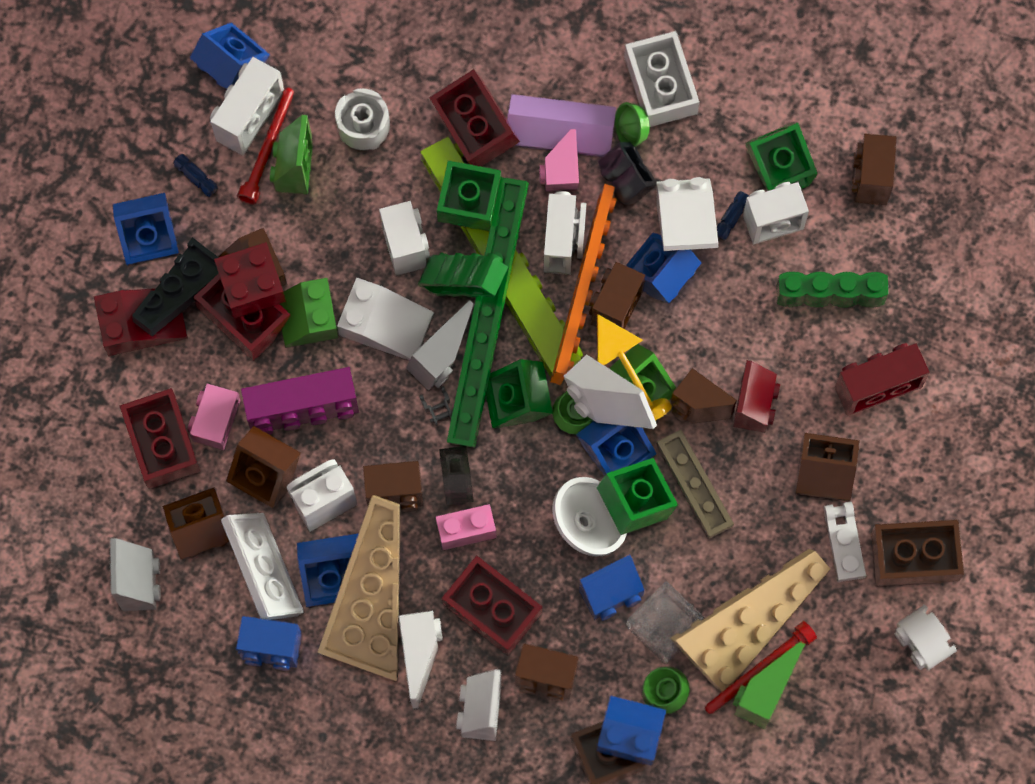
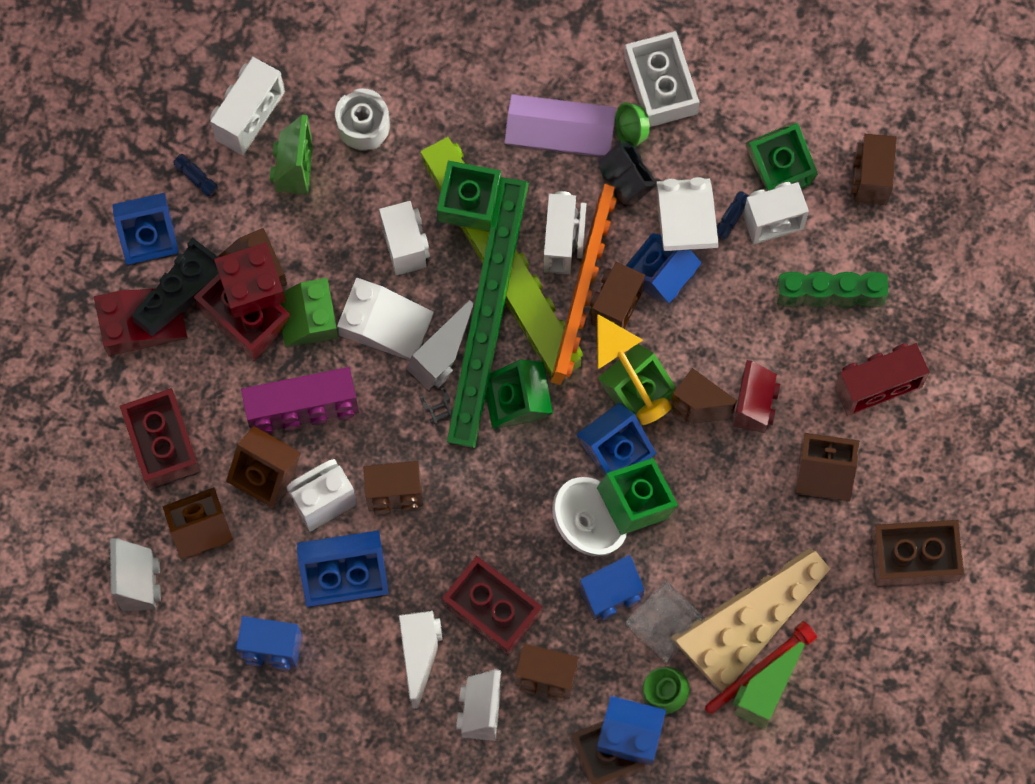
bright pink brick [188,384,241,450] -> none
blue slope [190,22,270,89] -> none
white plate [221,513,304,620] -> none
red piece [237,88,294,205] -> none
tan wing [318,495,400,681] -> none
green brick [417,253,508,298] -> none
dark red brick [429,69,520,167] -> none
bright pink brick [436,504,496,550] -> none
clear smoke slope [439,446,474,505] -> none
bright pink slope [539,129,579,191] -> none
bright green hat [552,391,594,434] -> none
white slope [564,355,657,429] -> none
dark tan plate [656,430,734,539] -> none
white plate [824,501,866,582] -> none
white brick [894,605,957,670] -> none

